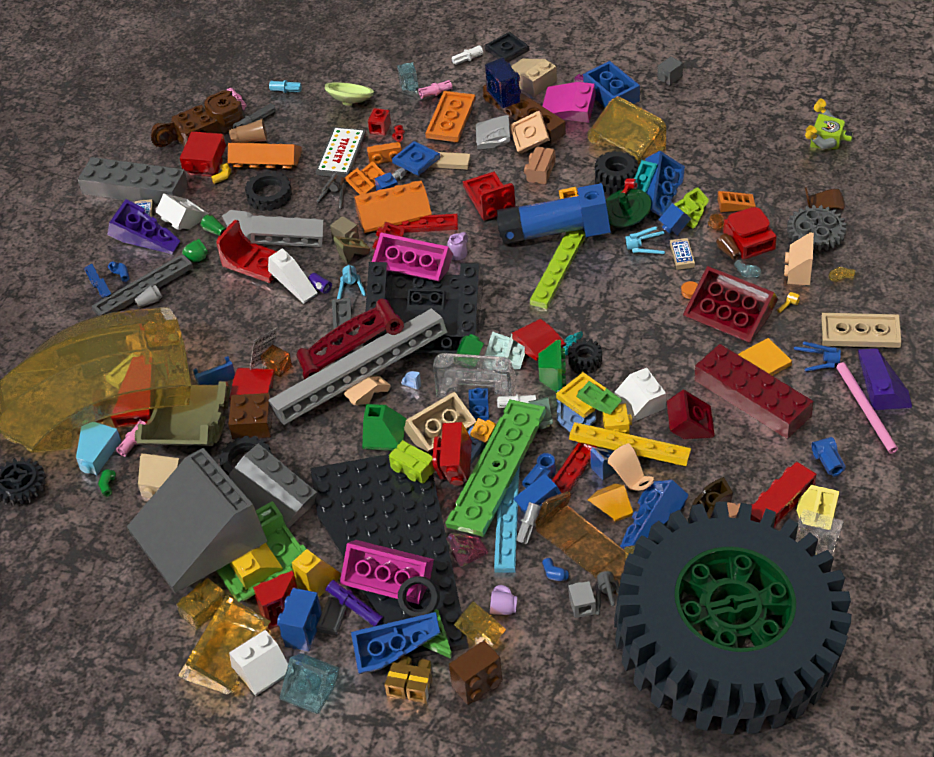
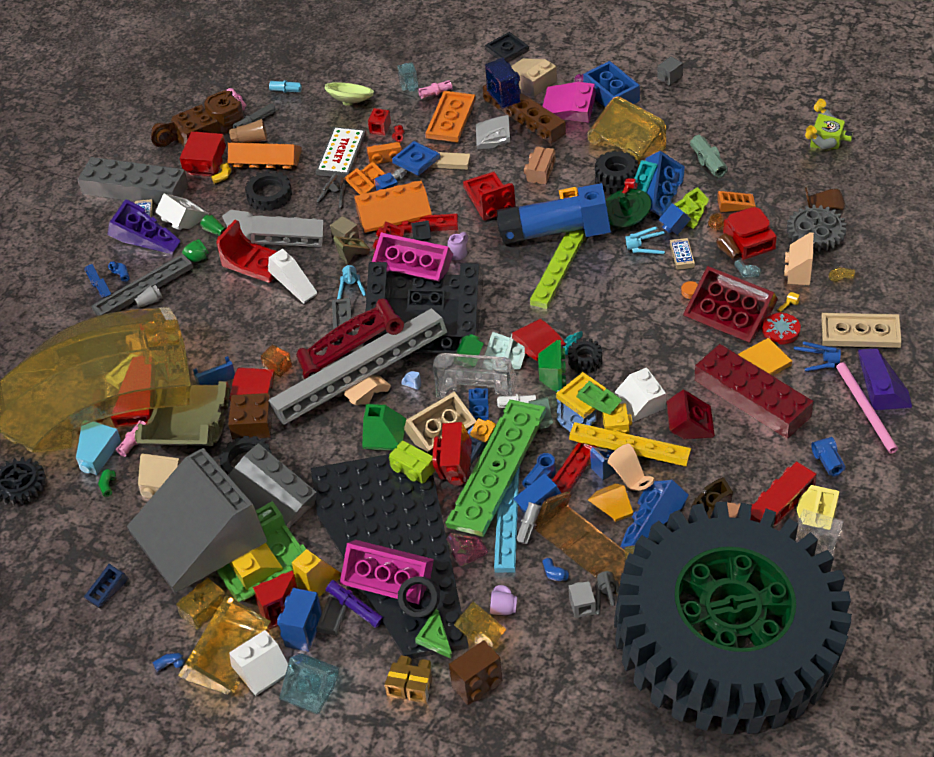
light grey sticker [250,327,278,370] -> none
dark purple piece [303,271,332,294] -> none
blue wedge [351,612,440,674] -> none
white axle [452,45,483,65] -> none
light nougat tile [509,111,550,154] -> none
none -> dark blue slope [84,564,129,608]
none -> blue arm [152,653,185,672]
none -> black plate [411,221,432,241]
none -> sand green piece [690,134,728,178]
none -> red tile [762,313,801,345]

